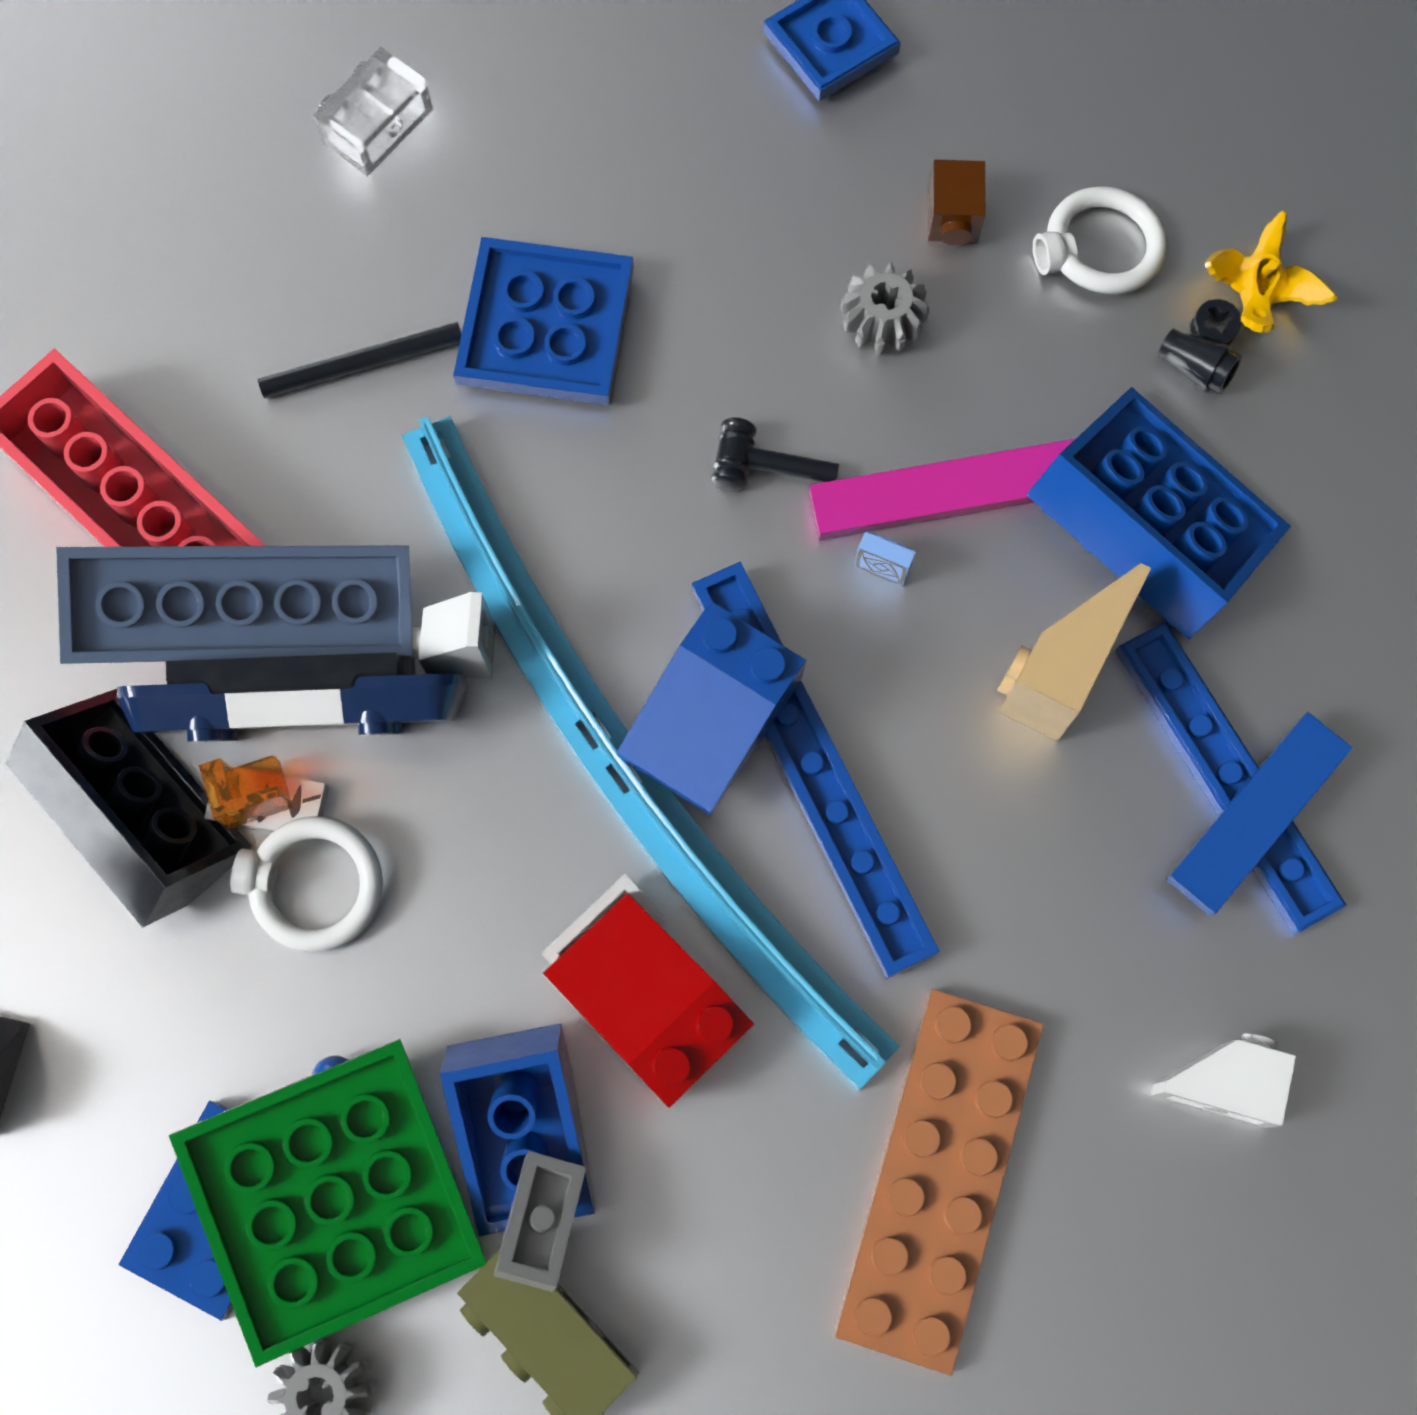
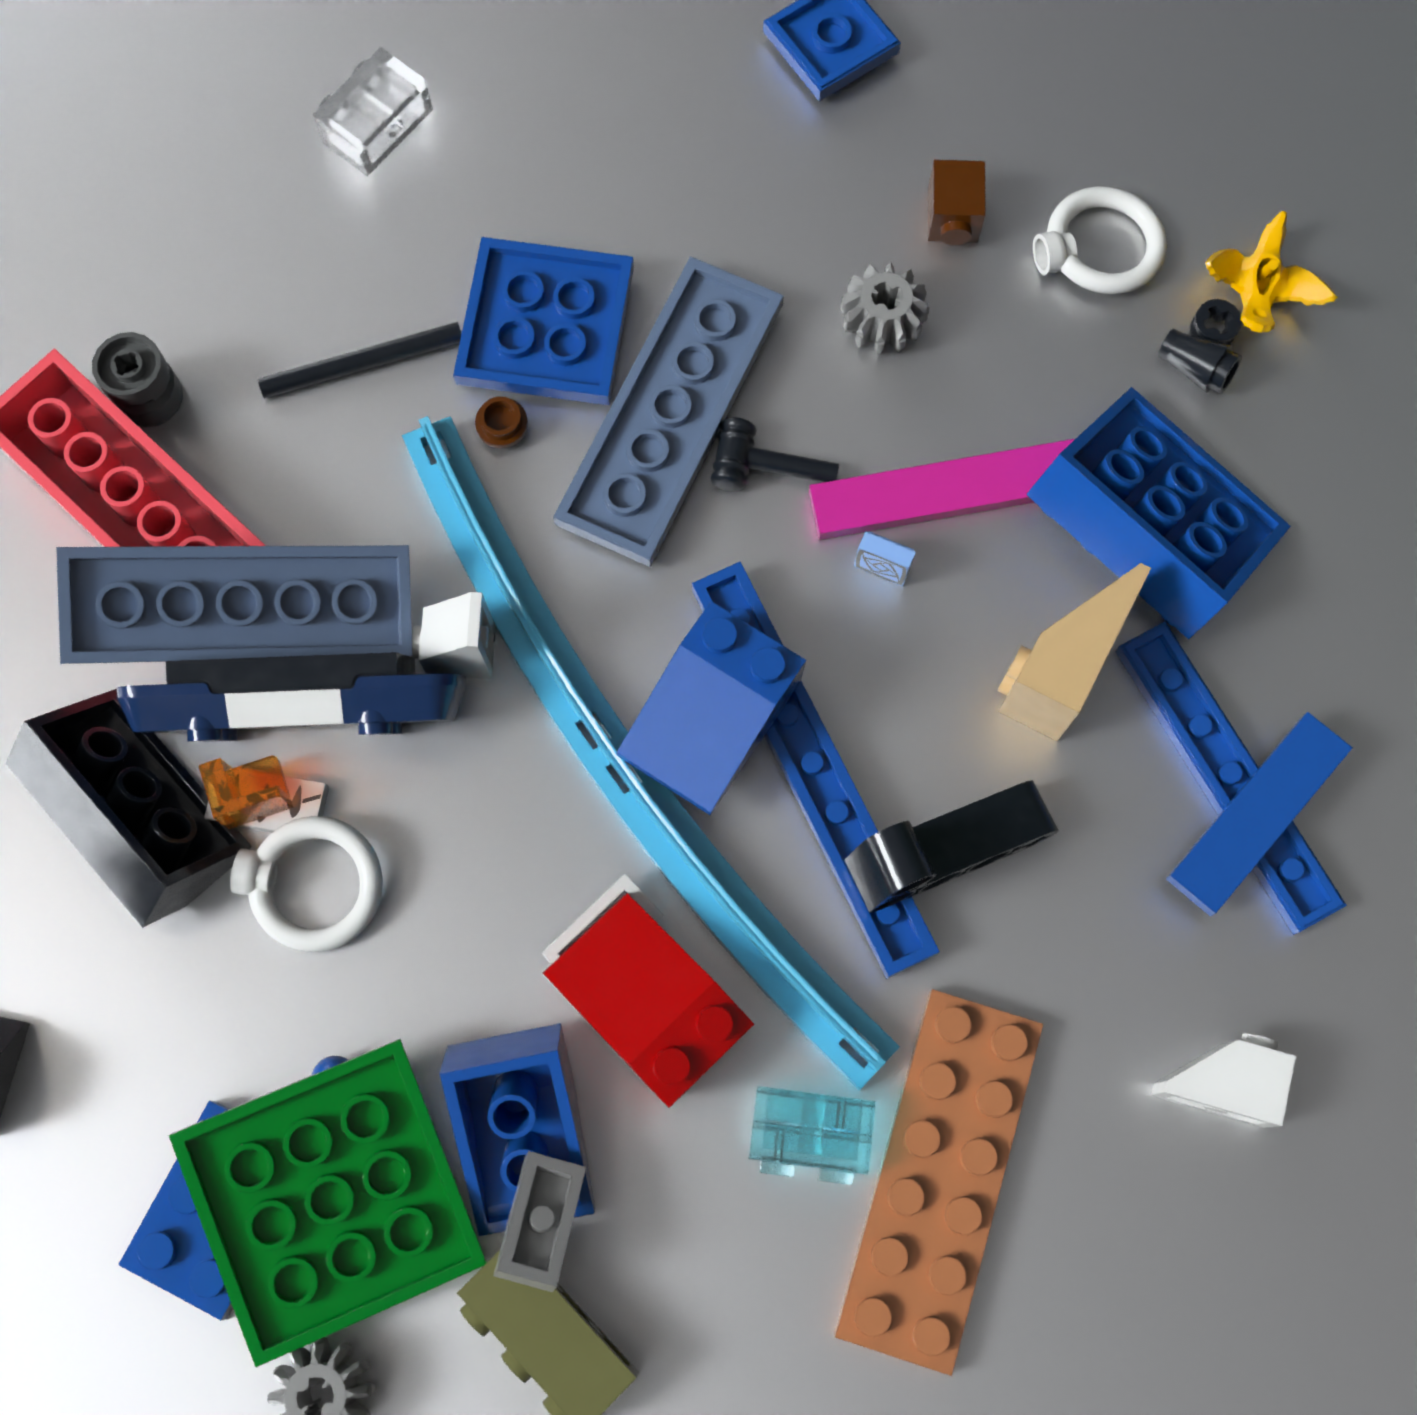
none -> dark grey wheel [92,332,183,427]
none -> reddish brown plate [475,396,528,449]
none -> sand blue plate [553,256,784,567]
none -> clear light blue brick [748,1086,875,1185]
none -> black beam [844,780,1059,913]

